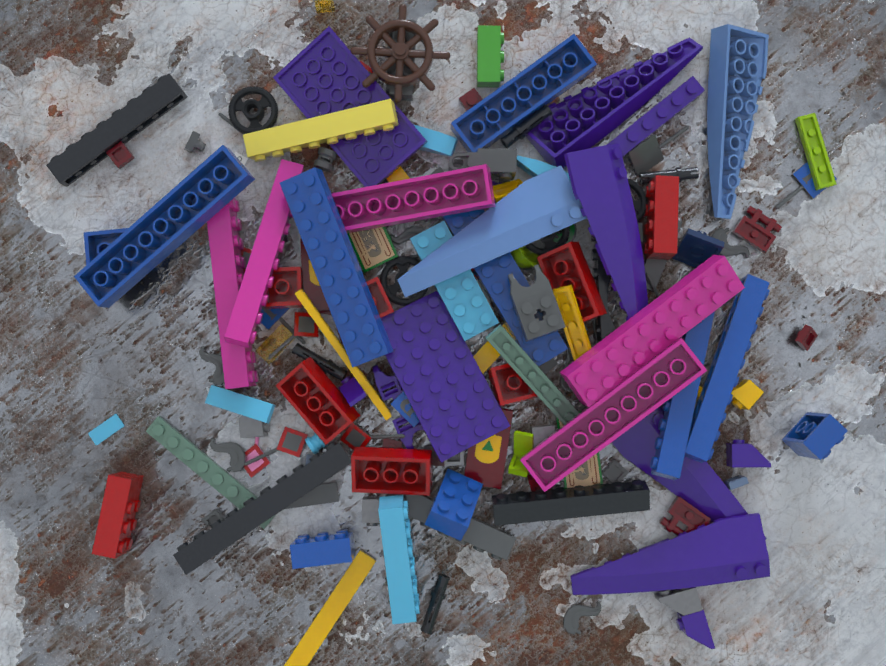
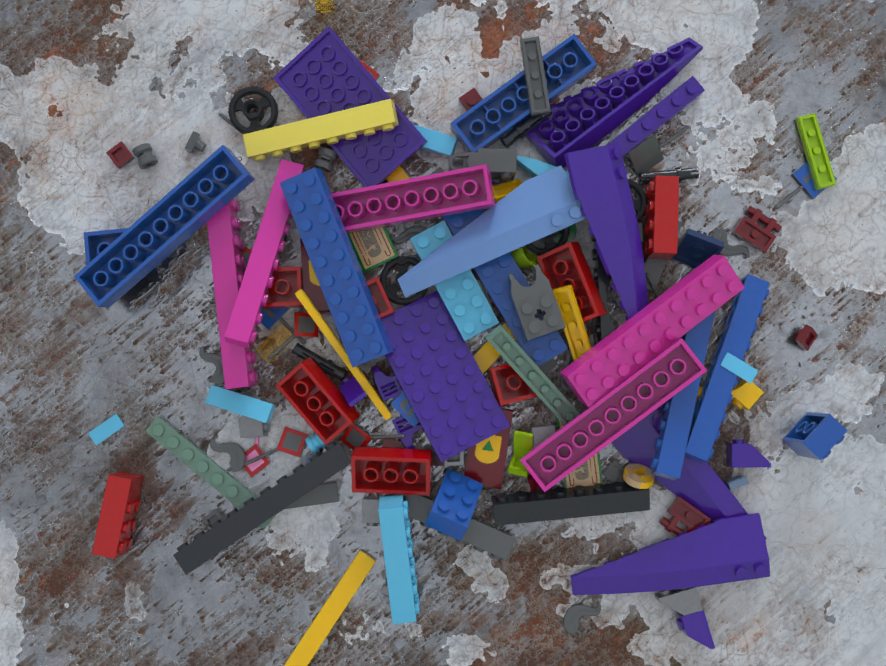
black brick [46,73,188,187] -> none
blue brick [290,529,355,569] -> none
reddish brown brick [350,4,451,103] -> none
black pin [420,574,450,634] -> none
bright green brick [477,25,504,88] -> none
medium blue wedge [707,24,769,219] -> none
none -> dark grey wheel [132,143,158,169]
none -> dark grey tile [519,36,551,116]
none -> piece [623,464,655,489]
none -> medium azure sticker [721,353,758,383]

